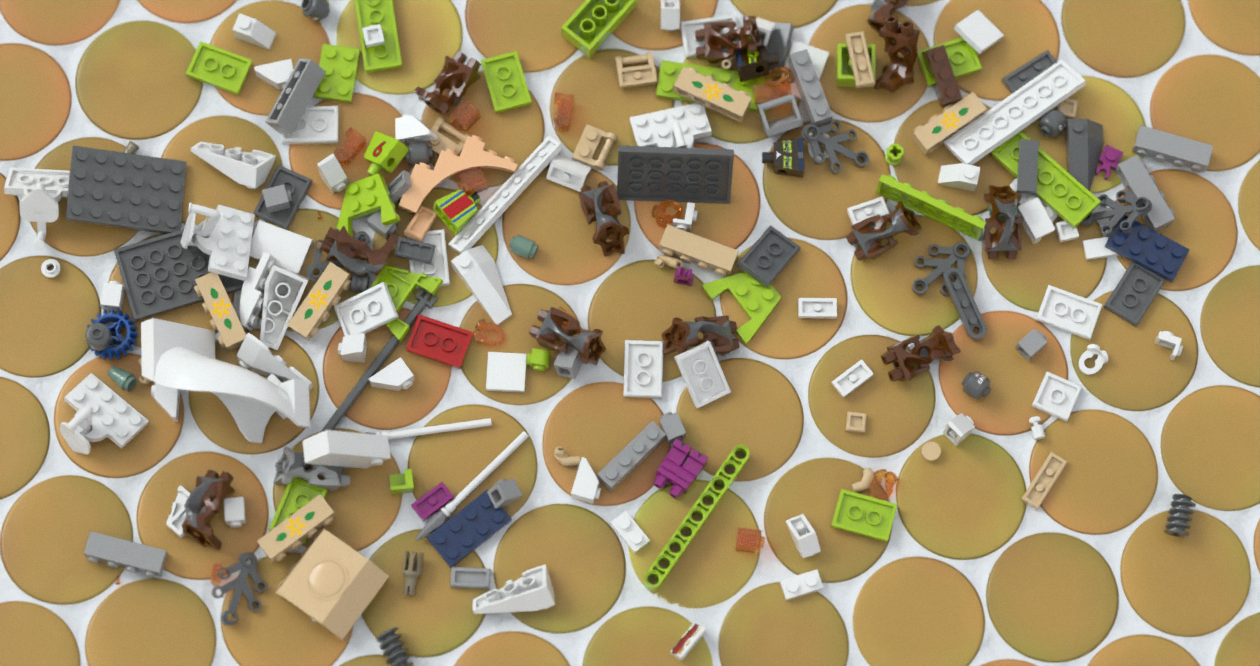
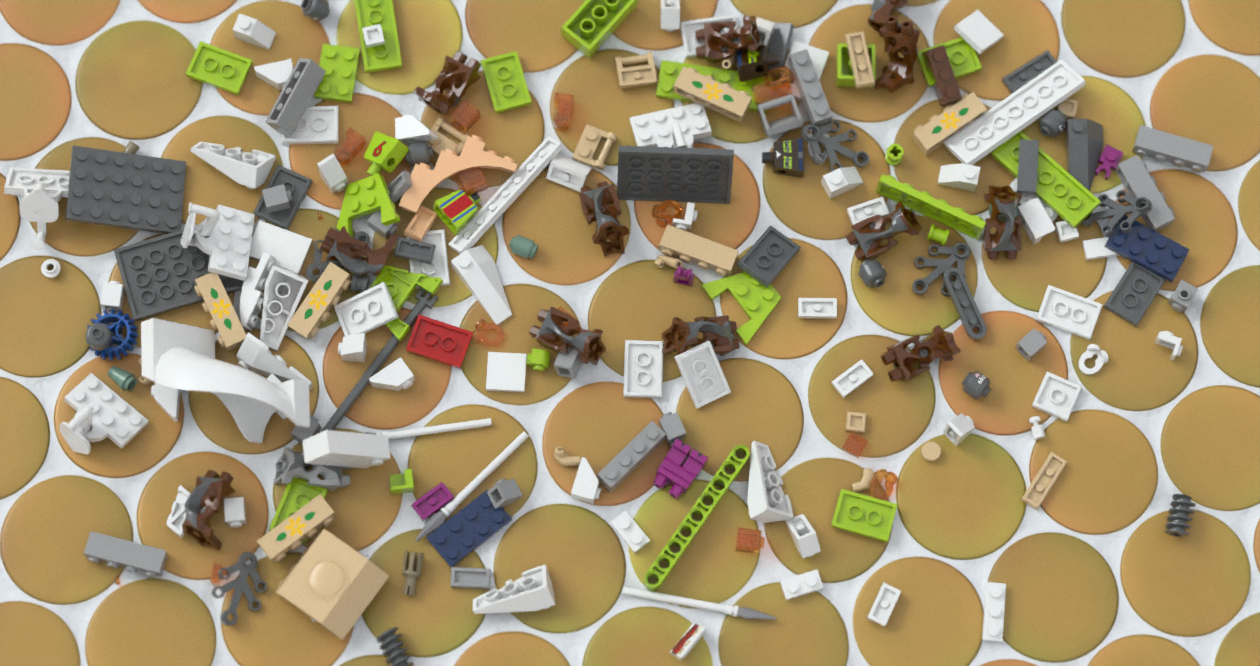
none -> light grey brick [291,415,321,444]
none -> white piece [622,586,777,620]
none -> white wedge [747,440,794,523]
none -> white slope [821,167,864,199]
none -> clear orange tile [842,432,868,459]
none -> dark grey head [858,259,887,288]
none -> white plate [867,582,901,627]
none -> lime bush [926,224,950,246]
none -> white plate [982,582,1006,643]
none -> light grey brick [1168,280,1198,313]

